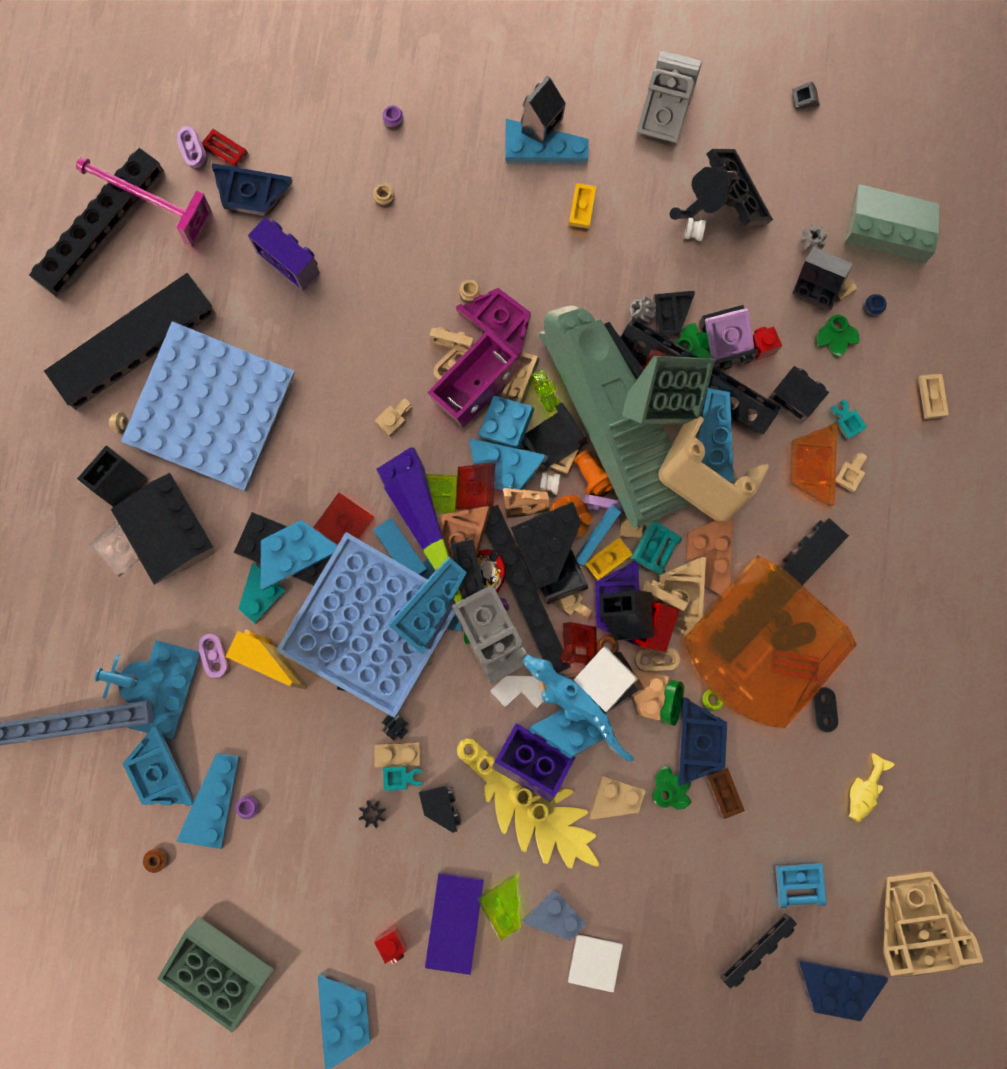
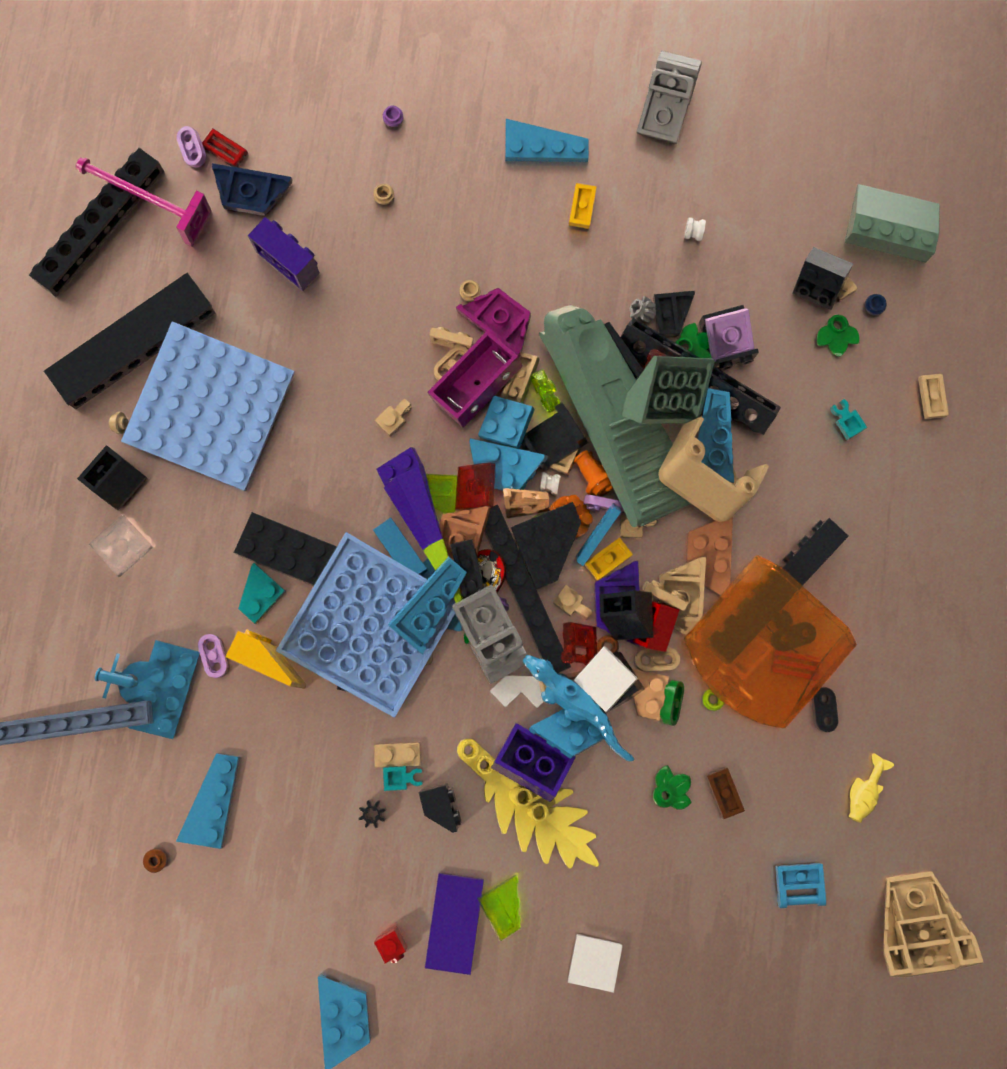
black slope [111,473,214,585] -> none
dark azure wing [122,724,194,806] -> none
sand green slope [157,916,274,1033] -> none
medium lavender plate [236,796,259,819] -> none
dark azure wing [260,520,337,590] -> none
clear red plate [313,492,375,545] -> none
black gear [381,714,409,741] -> none
black slope [521,76,566,144] -> none
sand blue wing [523,889,587,941] -> none
black plate [541,549,589,604] -> none
tan wing [589,776,646,820] -> none
teal plate [631,520,682,576] -> none
black plate [669,149,773,226] -> none
dark blue wing [677,697,727,785] -> none
black plate [720,913,797,989] -> none
red brick [753,326,782,360] -> none
black slope [769,366,829,423] -> none
clear orange wing [790,423,838,507] -> none
black slope [792,82,820,109] -> none
dark blue wing [797,959,888,1022] -> none
light grey gear [799,224,828,251] -> none
tan plate [834,452,867,492] -> none

